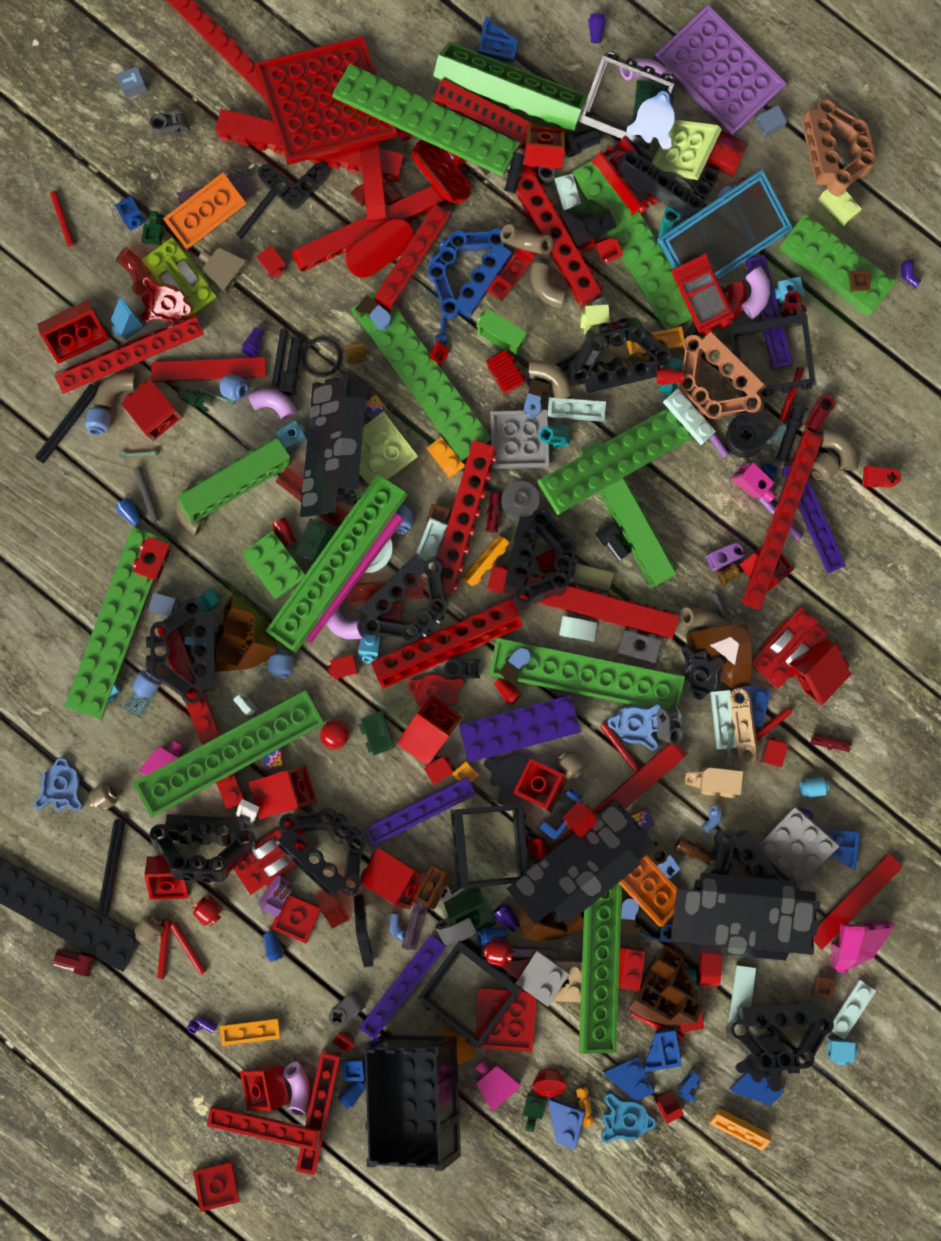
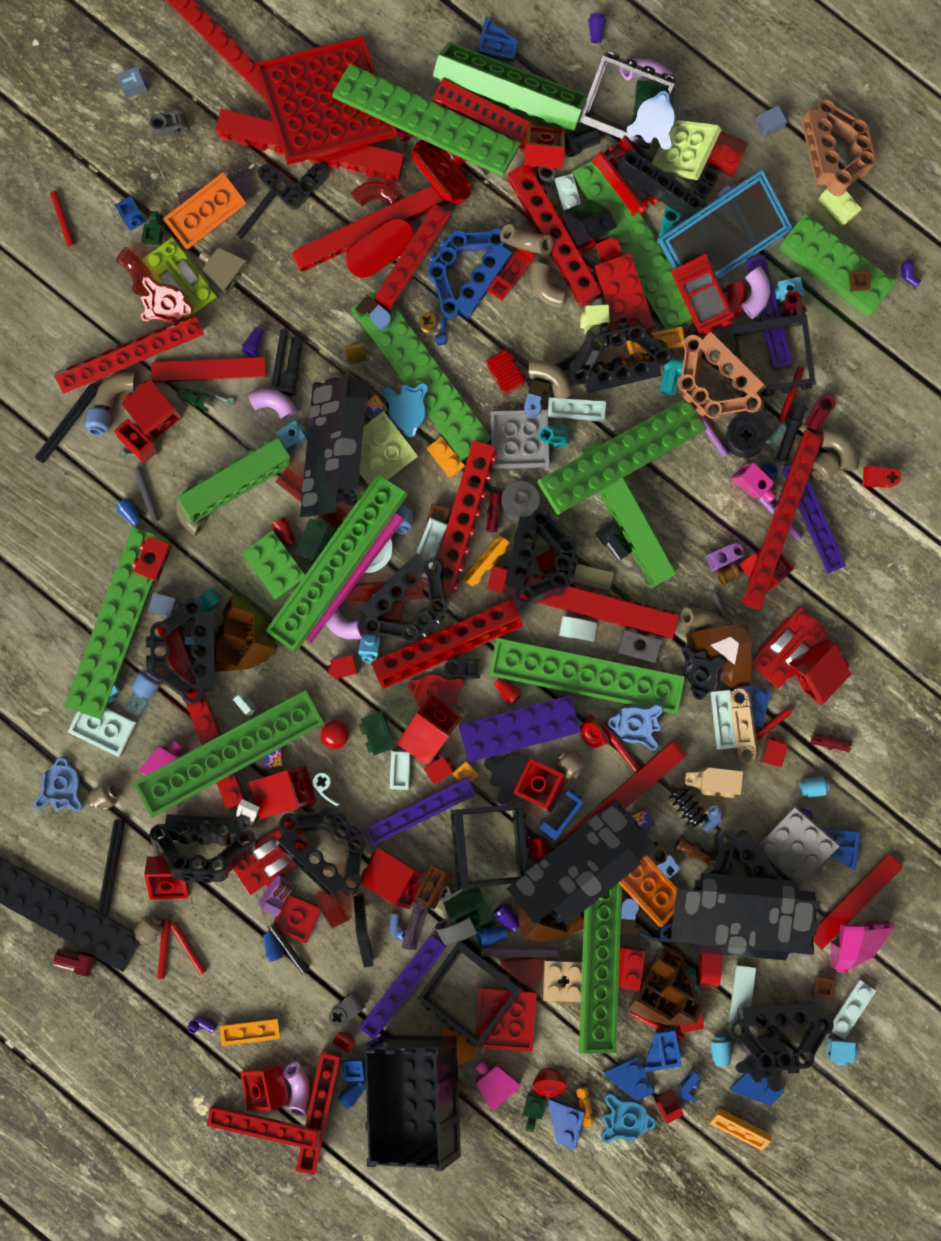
red slope [37,299,109,364] -> none
dark azure slope [111,298,144,340] -> none
red head [193,897,222,926] -> none
red plate [193,1162,240,1212] -> none
medium blue head [220,374,248,401] -> none
red brick [256,245,287,279] -> none
medium blue head [268,650,294,678] -> none
black tyre [301,338,341,377] -> none
red slope [360,144,386,221] -> none
red slope [429,341,450,366] -> none
bright green window [476,309,527,357] -> none
red head [484,938,514,967] -> none
leg [498,648,530,685] -> none
black pin [504,152,525,193] -> none
light grey plate [516,950,570,1007] -> none
red brick [562,801,598,838] -> none
medium lavender plate [654,5,787,136] -> none
red cone [657,367,684,386] -> none
dark grey piece [657,705,683,745] -> none
light aqua plate [663,389,716,445] -> none
sand green hinge [724,726,734,766] -> none
none -> light aqua tile [68,708,137,757]
none -> red brick [114,419,157,463]
none -> black bar [268,923,308,975]
none -> light aqua panel [313,773,340,806]
none -> dark azure tile [382,383,429,437]
none -> light aqua tile [390,751,411,790]
none -> pearl gold bush [419,312,437,333]
none -> red piece [580,714,610,748]
none -> red brick [594,253,656,335]
none -> black piece [668,785,709,828]
none -> medium azure brick [711,1035,732,1066]

